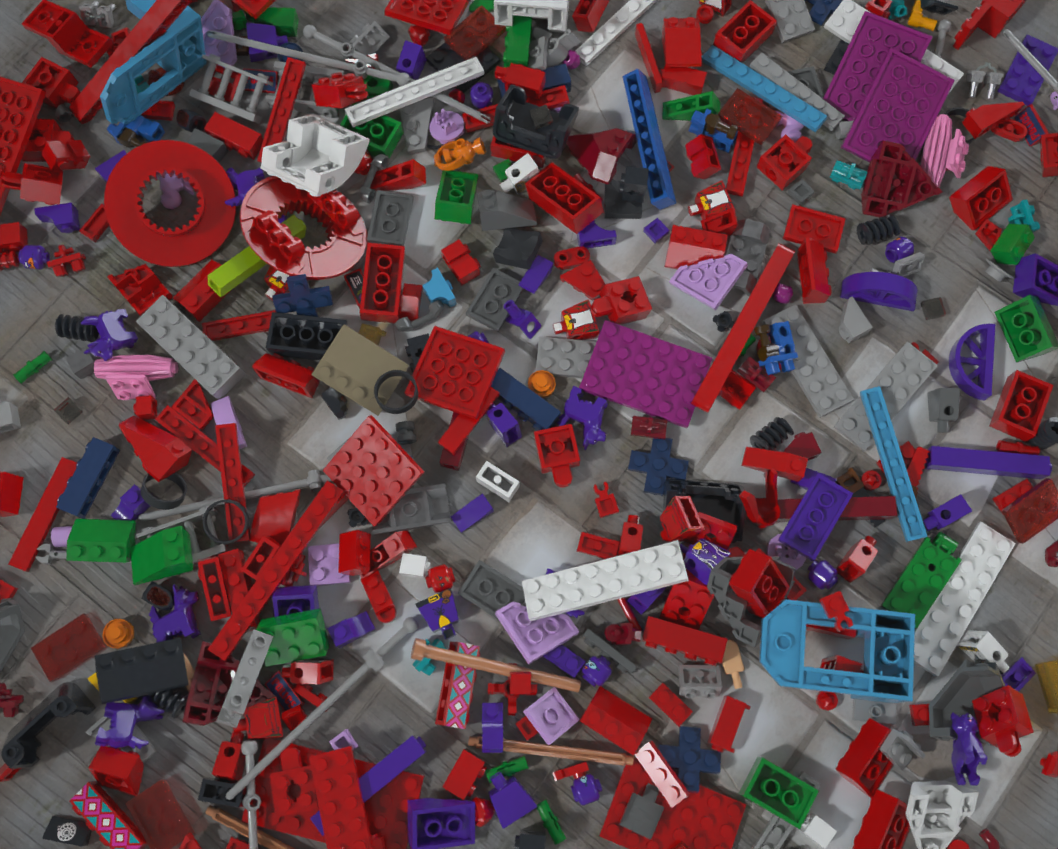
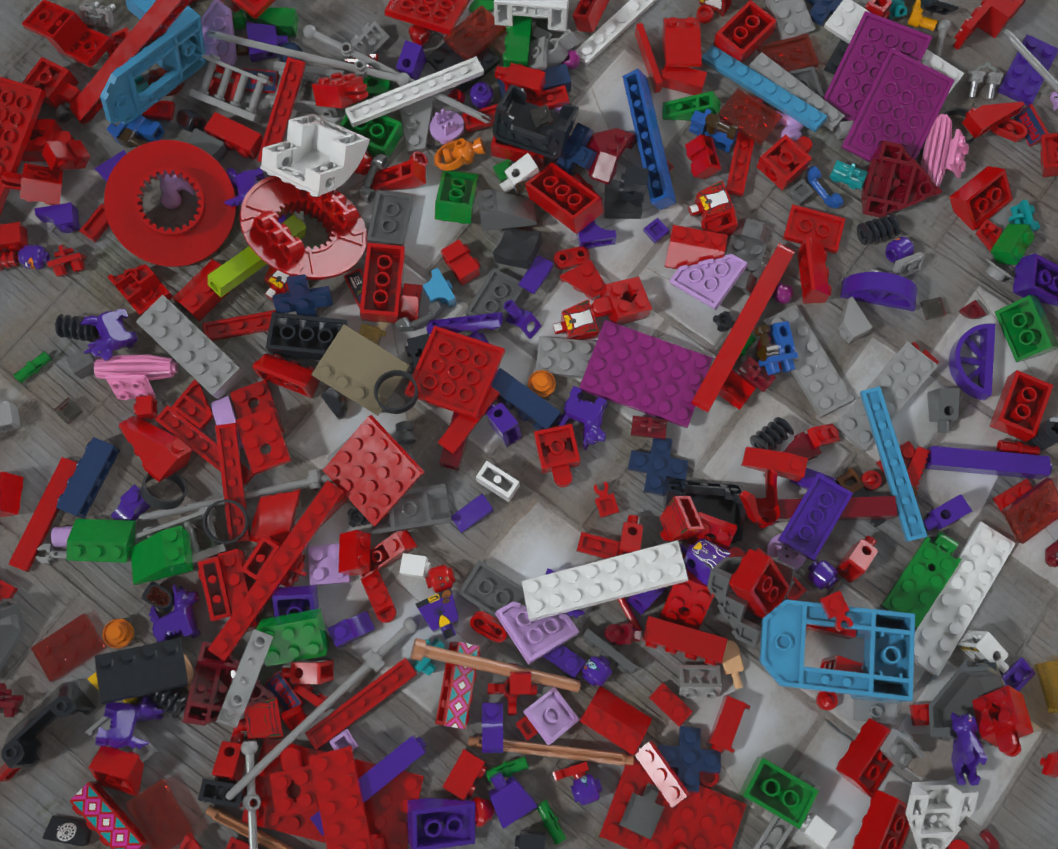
none -> red bracket [230,379,291,475]
none -> red plate [305,657,418,750]
none -> red tile [409,151,428,167]
none -> dark purple plate [426,312,503,335]
none -> red plate [470,611,508,643]
none -> dark blue plate [555,122,597,175]
none -> red tile [699,772,719,787]
none -> clear red plate [757,34,819,72]
none -> red plate [806,423,841,448]
none -> blue bar [807,166,843,209]
none -> dark red tile [958,300,987,319]

